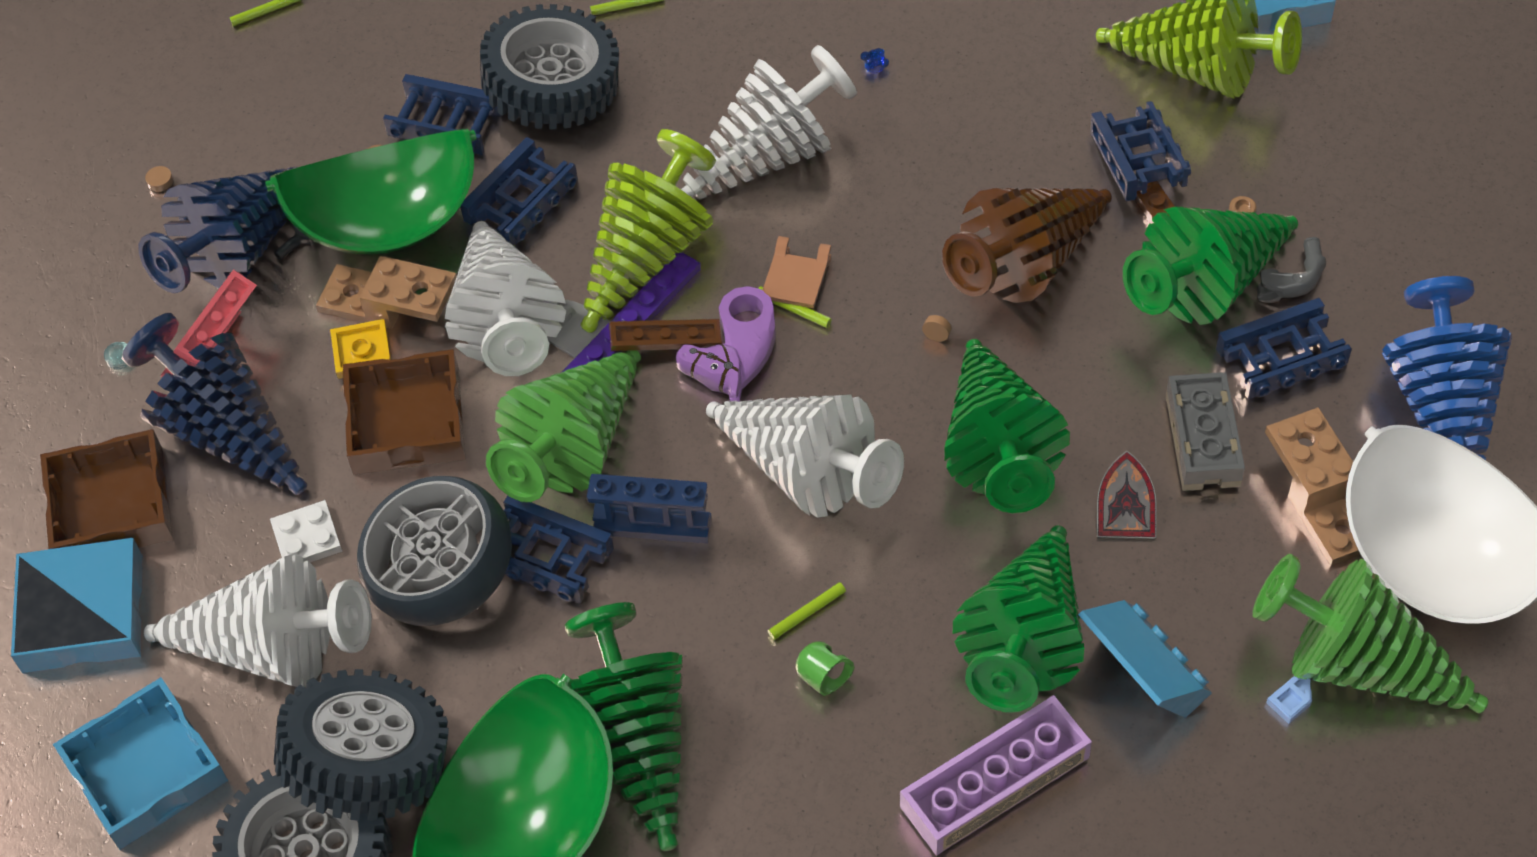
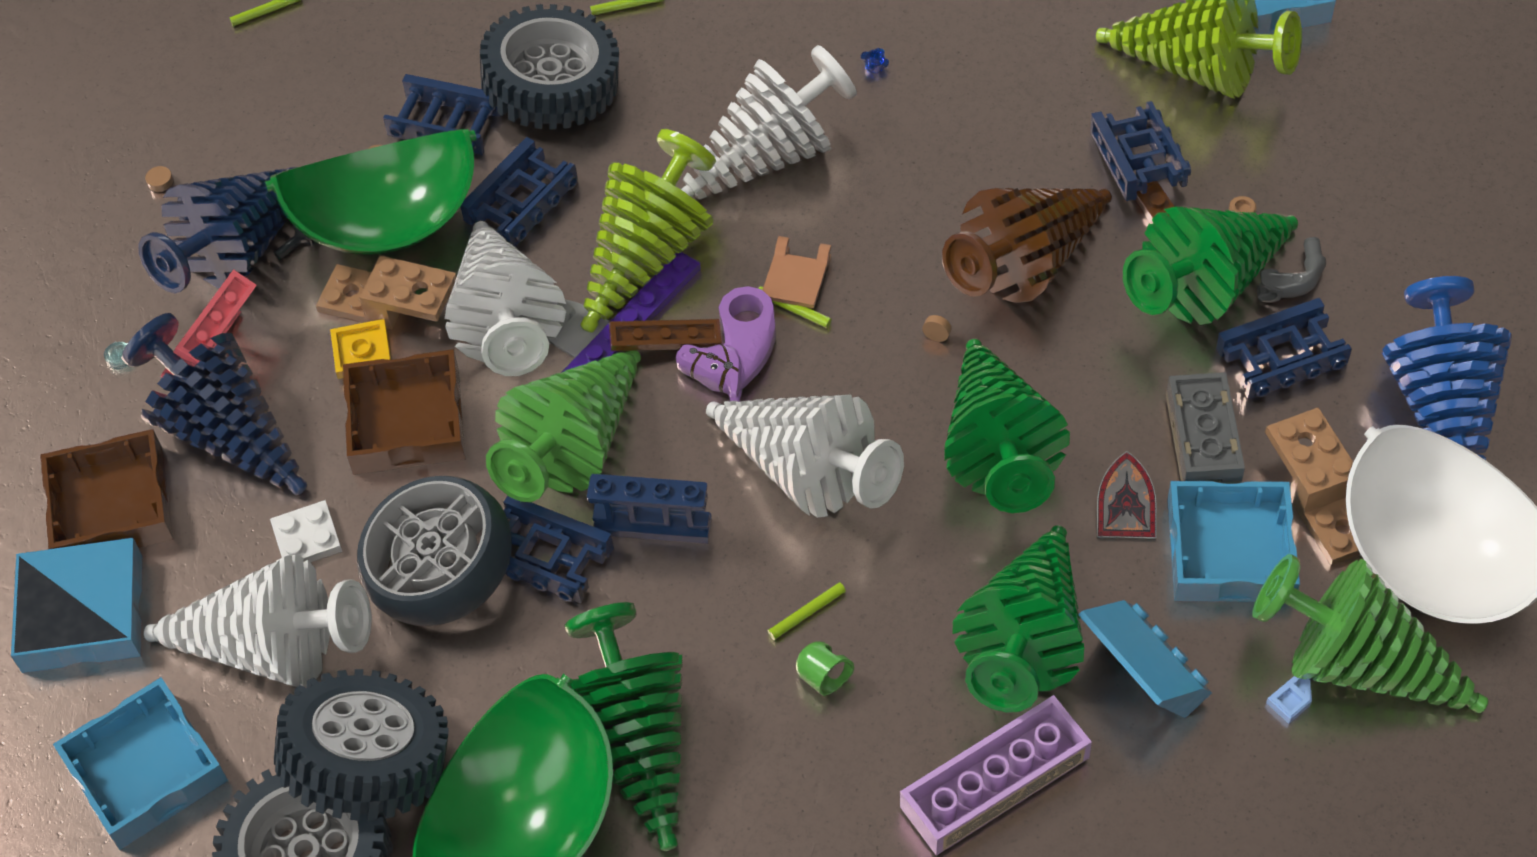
none -> dark azure tile [1167,481,1300,602]

